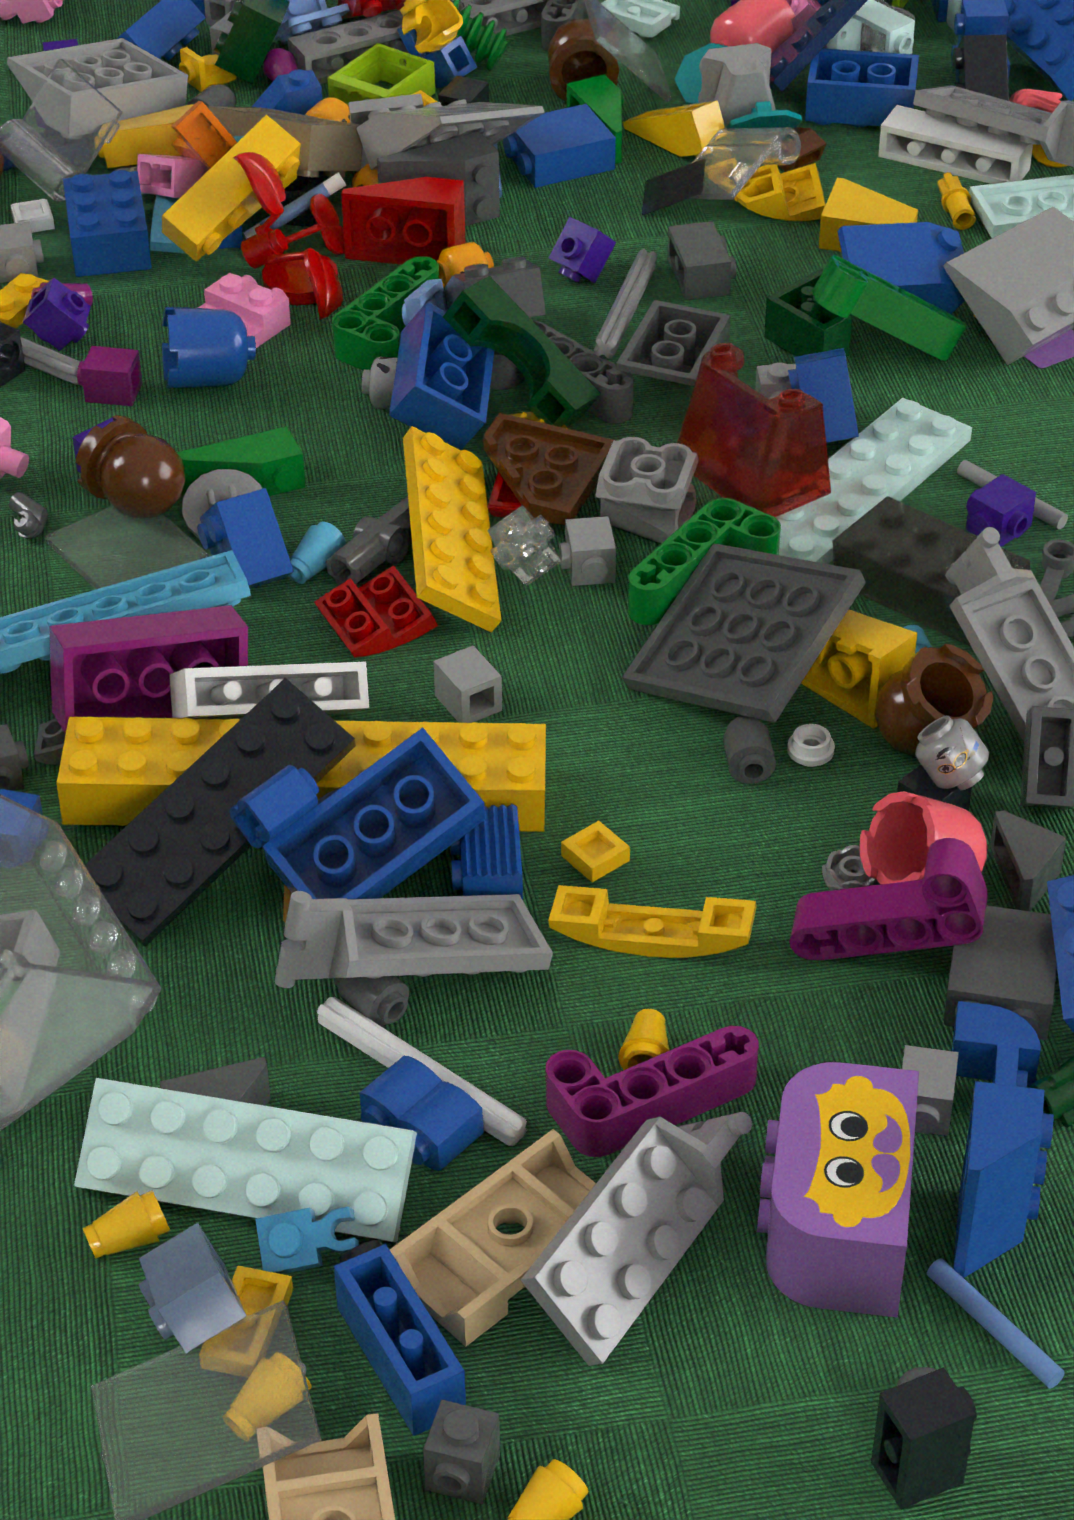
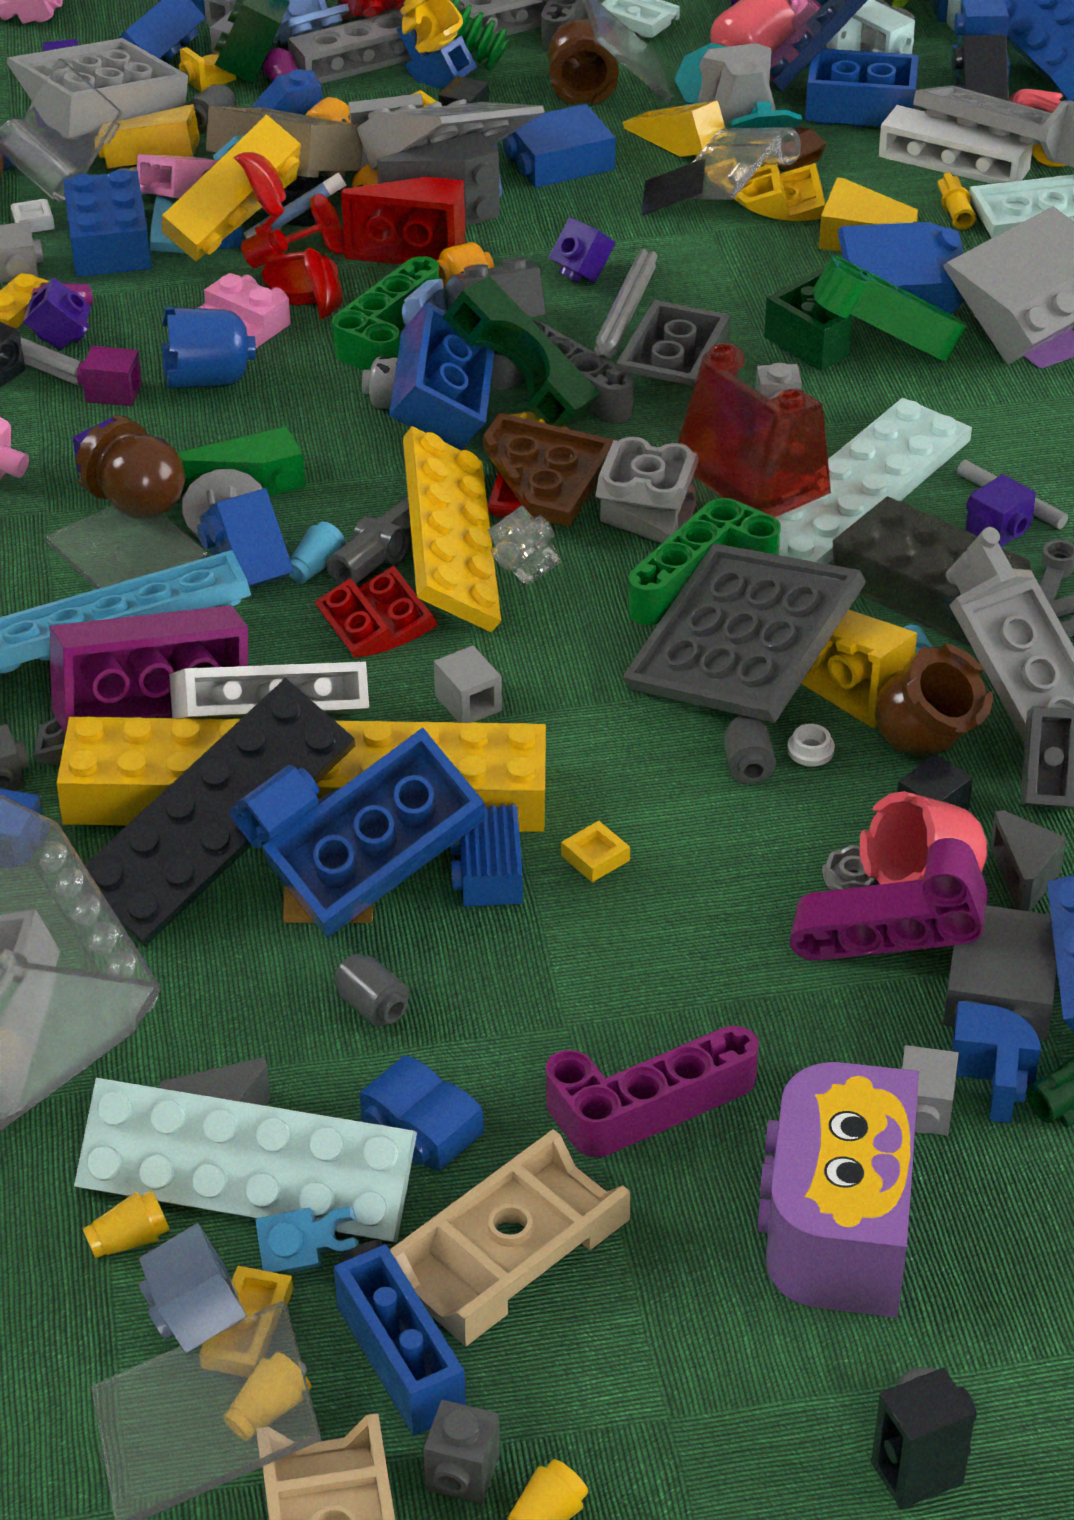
dark grey arm [9,492,48,539] -> none
orange bracket [171,101,237,170] -> none
light grey hinge [274,891,553,988] -> none
white axle [317,997,527,1146] -> none
lime window [327,43,435,106] -> none
light grey hinge [521,1112,752,1366] -> none
yellow slope [548,885,757,958] -> none
light grey brick [559,516,616,586] -> none
green slope [567,74,624,164] -> none
yellow cone [618,1009,670,1070] -> none
dark grey brick [667,221,736,300] -> none
blue brick [788,348,859,446] -> none
light grey head [915,716,989,790] -> none
medium blue bar [927,1258,1065,1389] -> none
blue slope [953,1081,1054,1278] -> none

